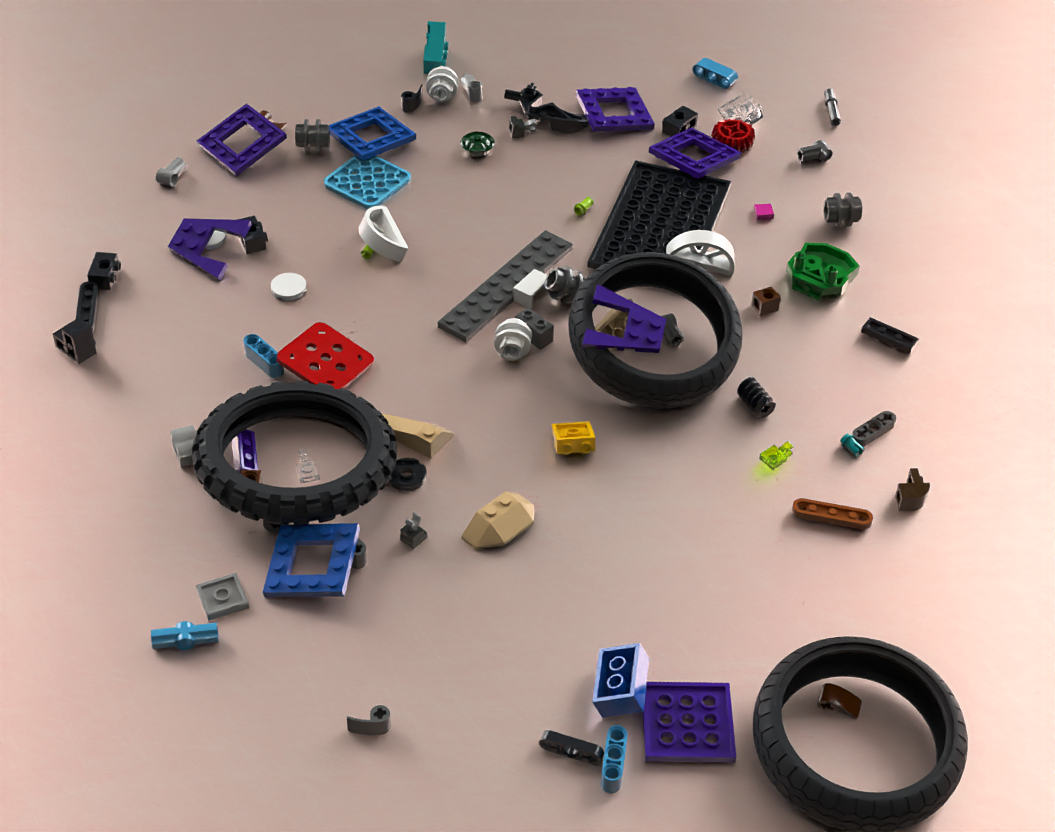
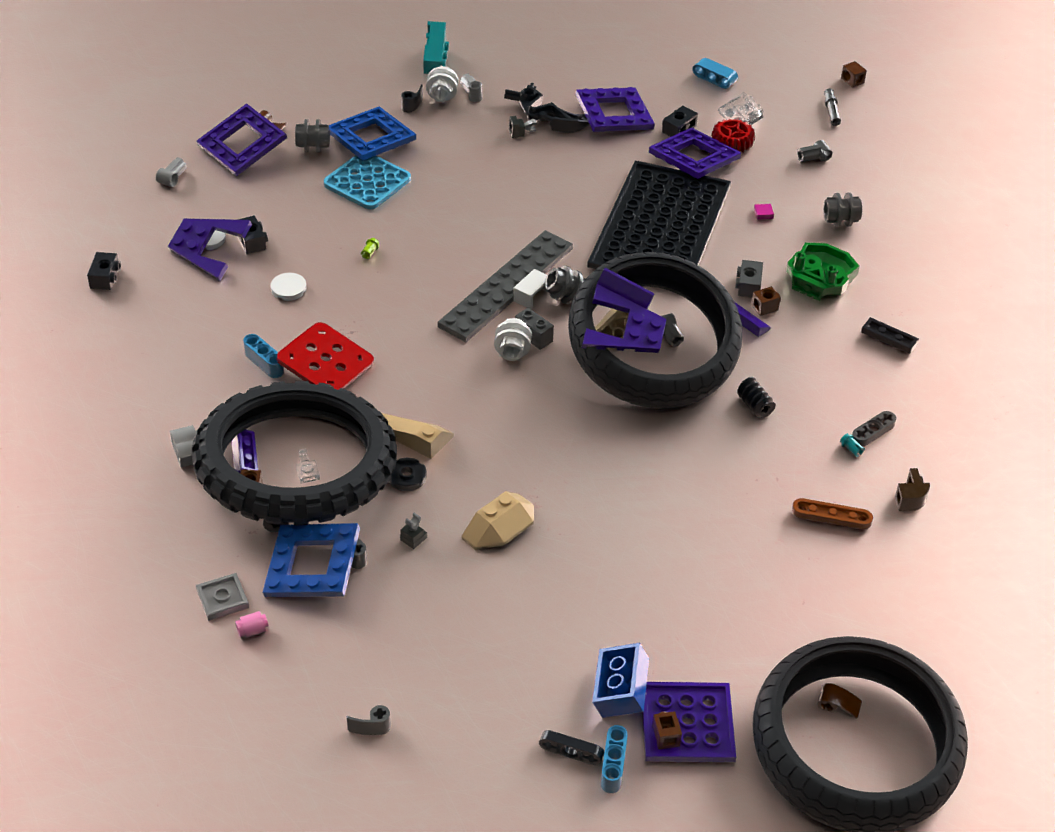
black brick [53,318,97,364] -> none
black plate [75,281,99,332] -> none
dark azure piece [151,621,219,650] -> none
white window [359,206,409,262] -> none
dark green piece [460,131,495,157] -> none
yellow plate [552,421,595,455] -> none
lime pin [574,197,594,216] -> none
white window [666,230,735,276] -> none
clear neon green plate [759,441,794,470] -> none
none -> bright pink brick [235,611,269,638]
none -> dark purple slope [596,268,655,309]
none -> reddish brown brick [652,711,682,750]
none -> dark grey brick [735,260,763,298]
none -> dark purple slope [735,302,771,337]
none -> reddish brown brick [841,61,867,88]

